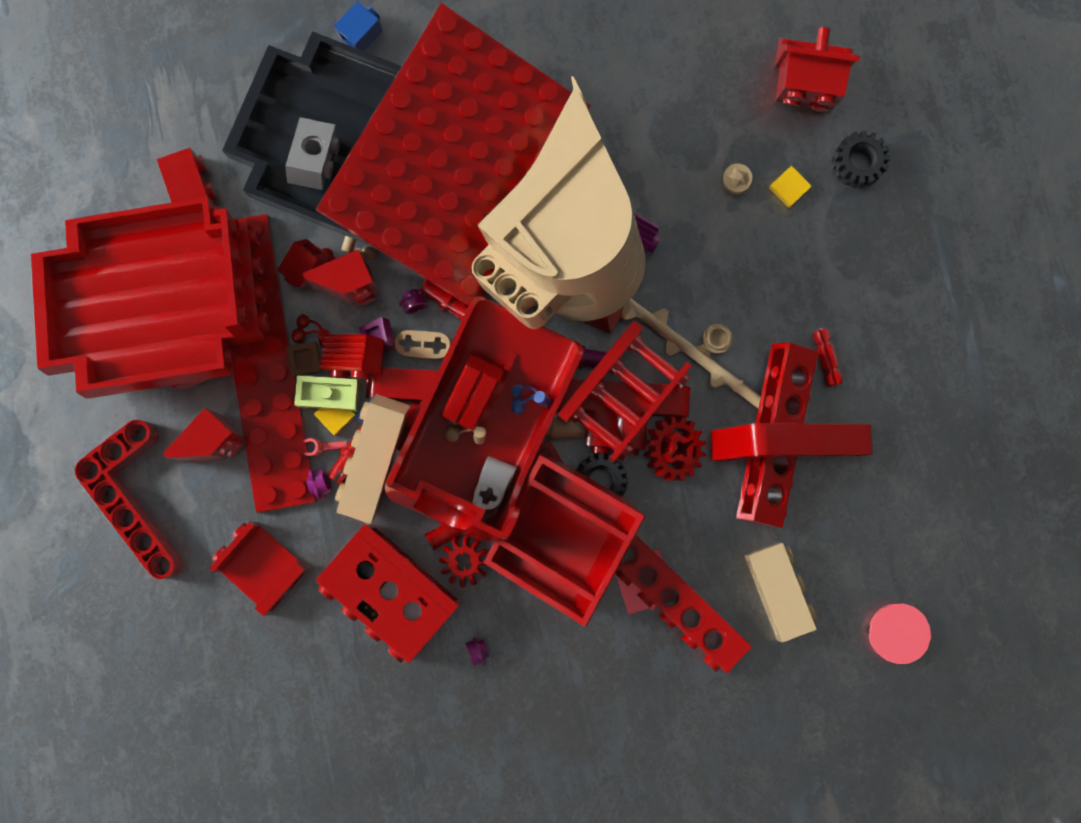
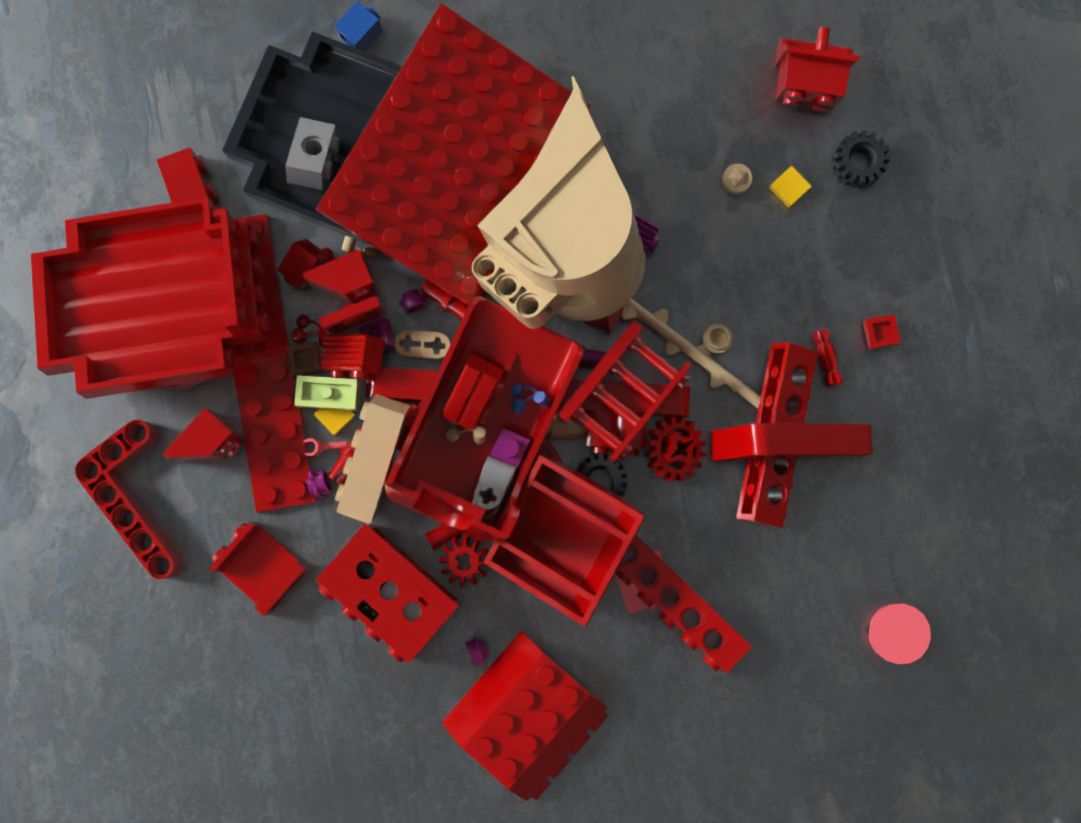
tan brick [744,543,817,643] -> none
none -> red plate [319,296,386,334]
none -> red slope [442,630,608,801]
none -> magenta plate [490,428,530,468]
none -> red plate [863,314,901,350]

